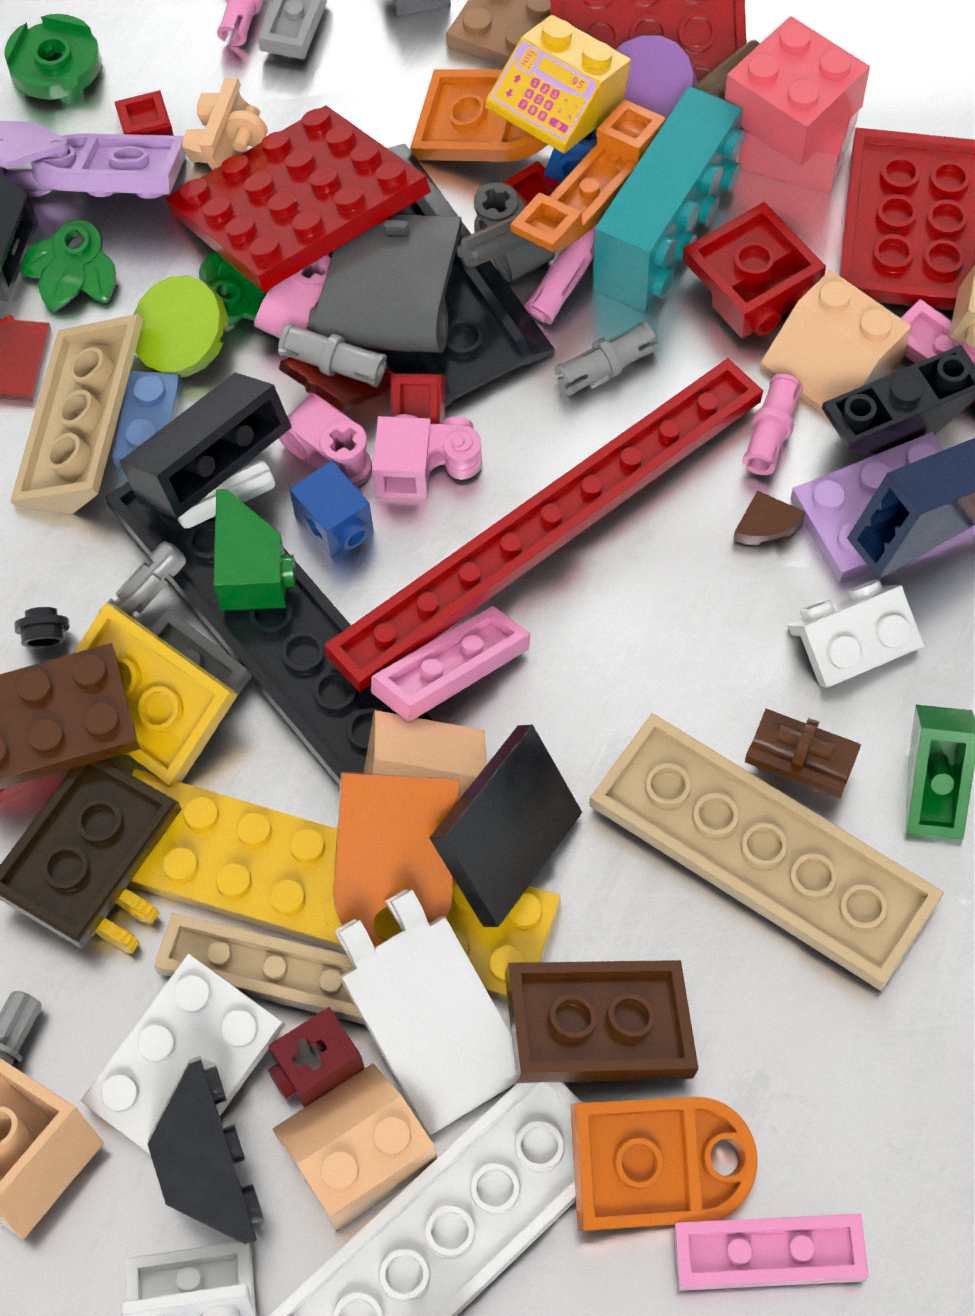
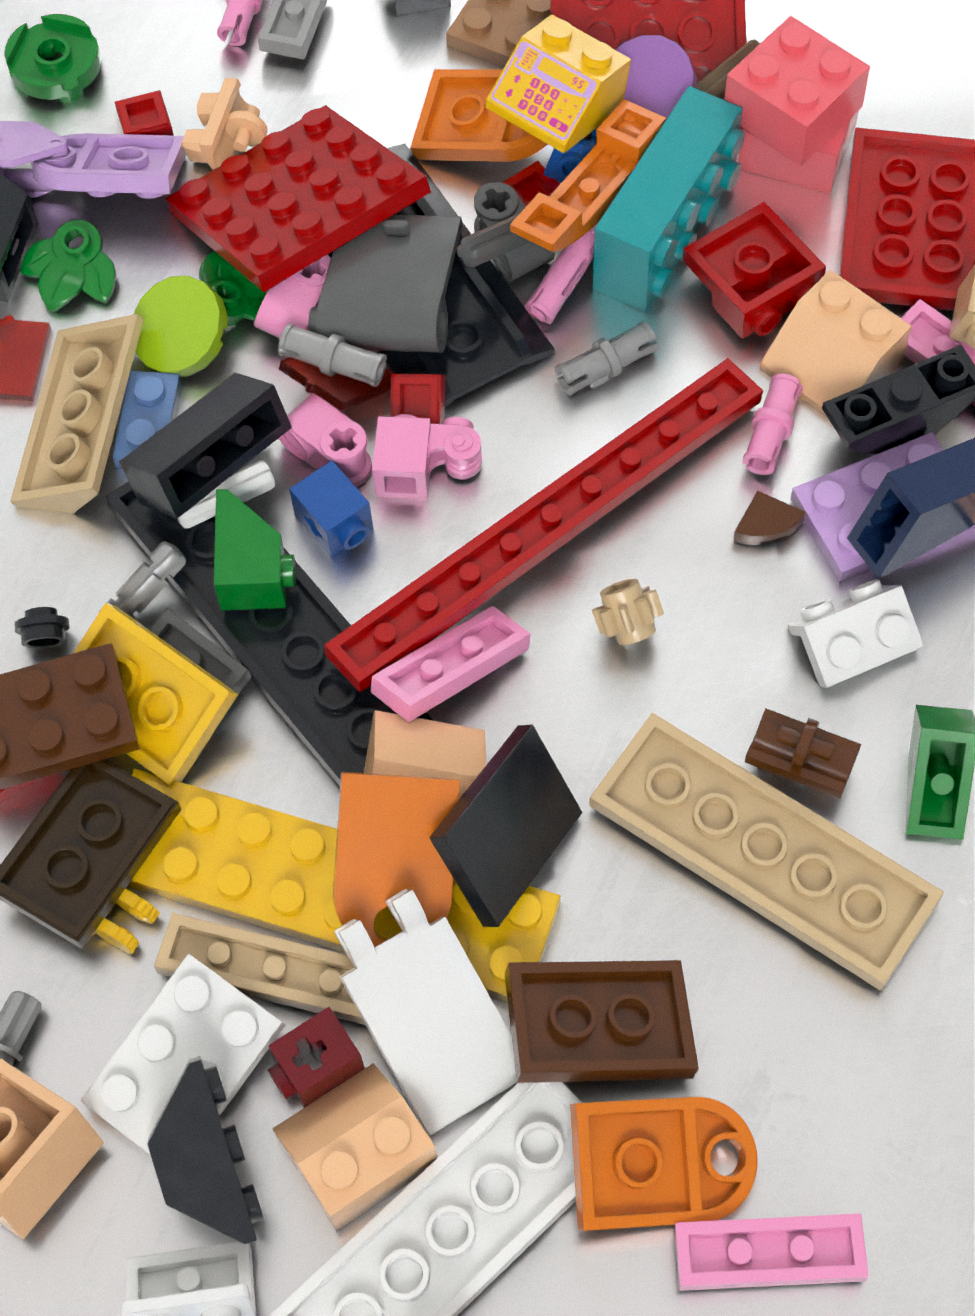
none -> tan gear [592,579,664,645]

